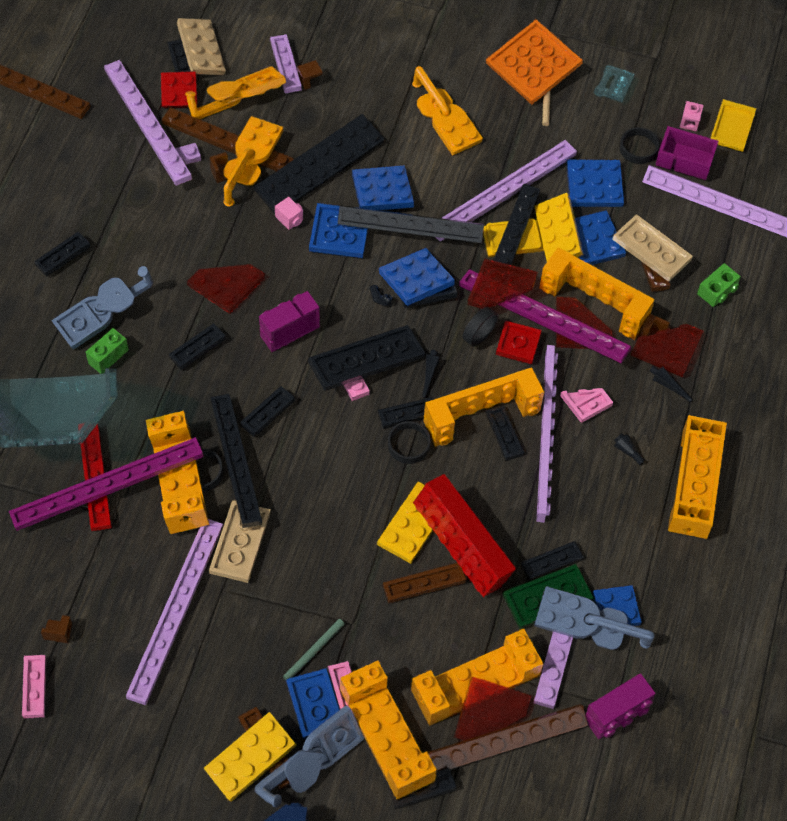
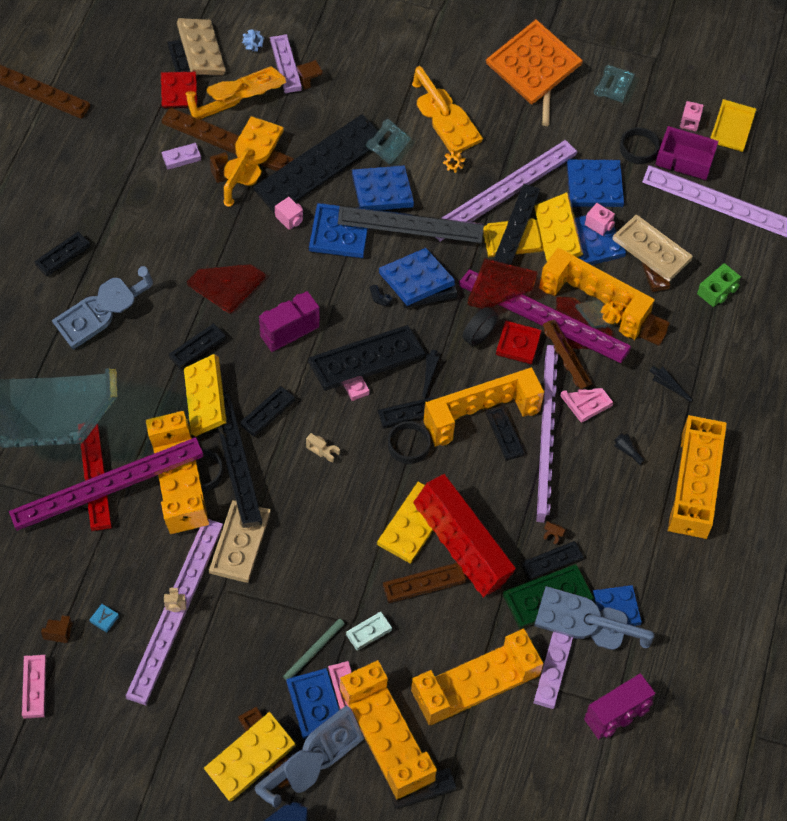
bright green brick [86,328,129,375] -> none
lavender plate [104,60,192,186] -> none
reddish brown plate [427,704,588,771] -> none
clear red plate [454,677,531,741] -> none
clear red plate [631,323,703,377] -> none
none -> dark azure tile [89,604,119,633]
none -> tan plate [164,588,187,612]
none -> yellow plate [184,354,226,437]
none -> light blue gear [242,30,264,51]
none -> tan plate [306,433,340,462]
none -> light aqua plate [346,612,392,651]
none -> clear light blue plate [366,119,410,165]
none -> light orange gear [443,149,466,173]
none -> reddish brown plate [543,320,593,390]
none -> reddish brown tile [544,521,567,544]
none -> clear light blue piece [575,300,616,329]
none -> bright pink brick [585,203,615,236]
none -> light orange gear [600,301,624,324]

